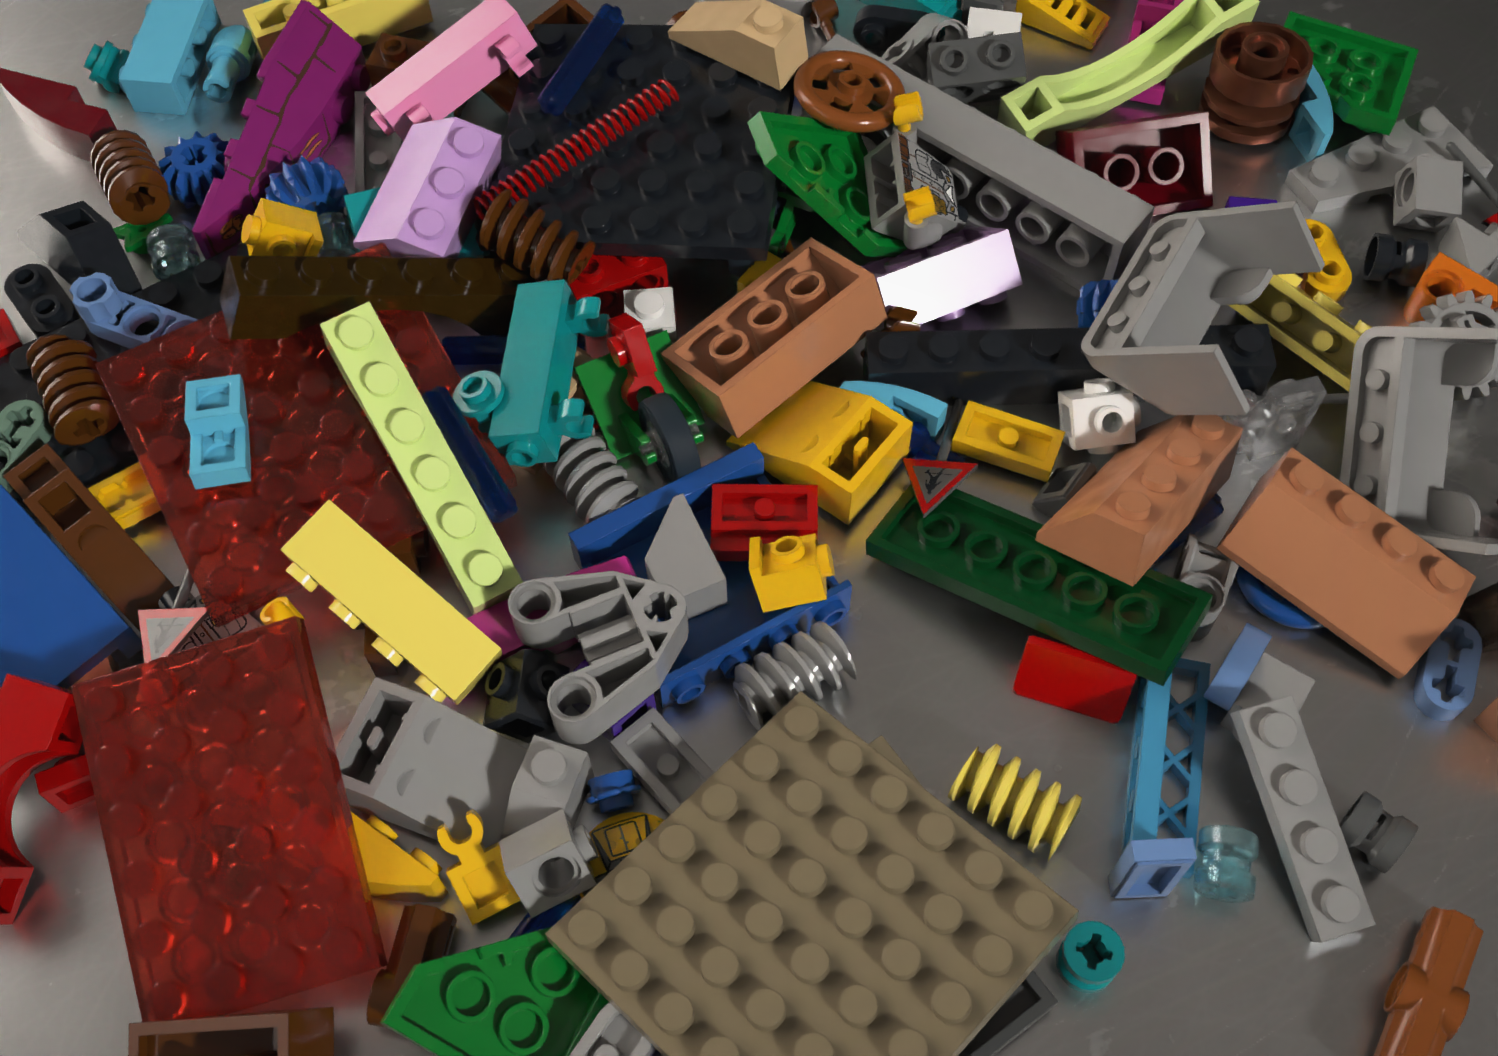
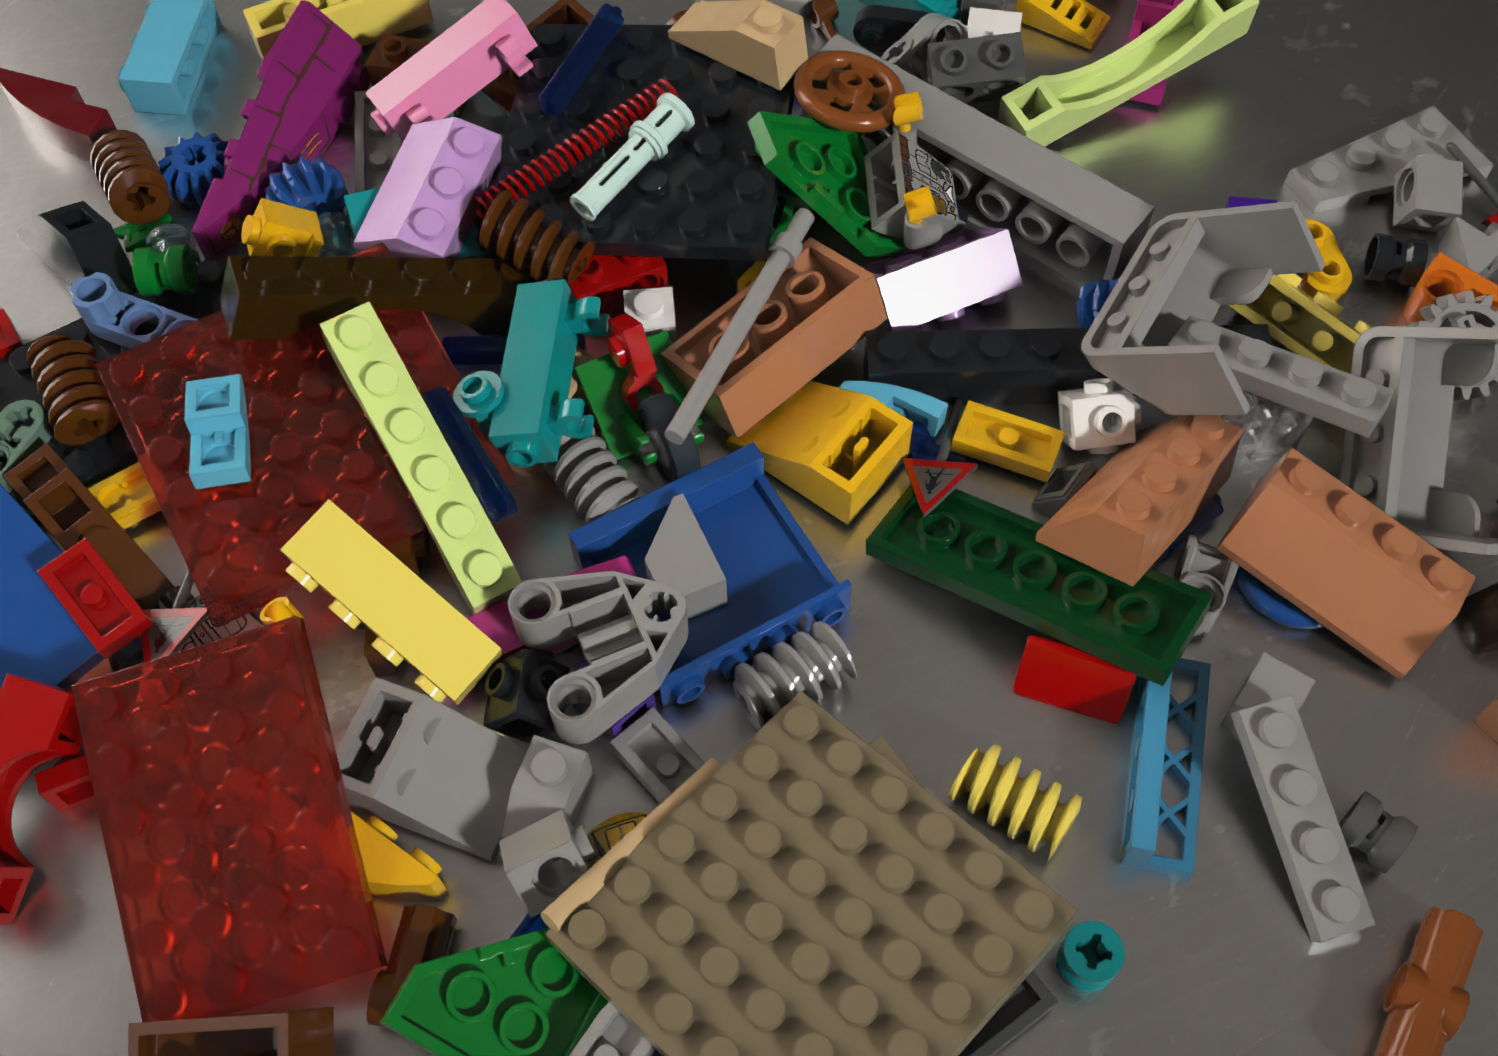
black plate [4,264,81,338] -> none
teal plate [83,40,130,93] -> none
medium azure arm [202,25,257,103] -> none
yellow plate [437,809,521,925] -> none
blue plate [586,769,641,814] -> none
red plate [710,484,818,561] -> none
yellow brick [749,533,835,613] -> none
reddish brown hand [860,306,920,359] -> none
dark red slope [1055,112,1213,216] -> none
medium blue tile [1108,837,1197,899] -> none
clear light blue wheel [1193,825,1260,903] -> none
copper wheel [1198,21,1313,145] -> none
medium blue beam [1203,622,1272,711] -> none
green plate [1283,11,1419,136] -> none
medium azure slope [1289,65,1334,162] -> none
medium blue beam [1413,618,1482,721] -> none
none -> red plate [37,537,155,659]
none -> green wheel [132,244,198,297]
none -> tan bar [540,758,722,932]
none -> light aqua pin [570,92,695,221]
none -> light grey bar [664,208,815,445]
none -> light grey plate [1167,316,1394,438]

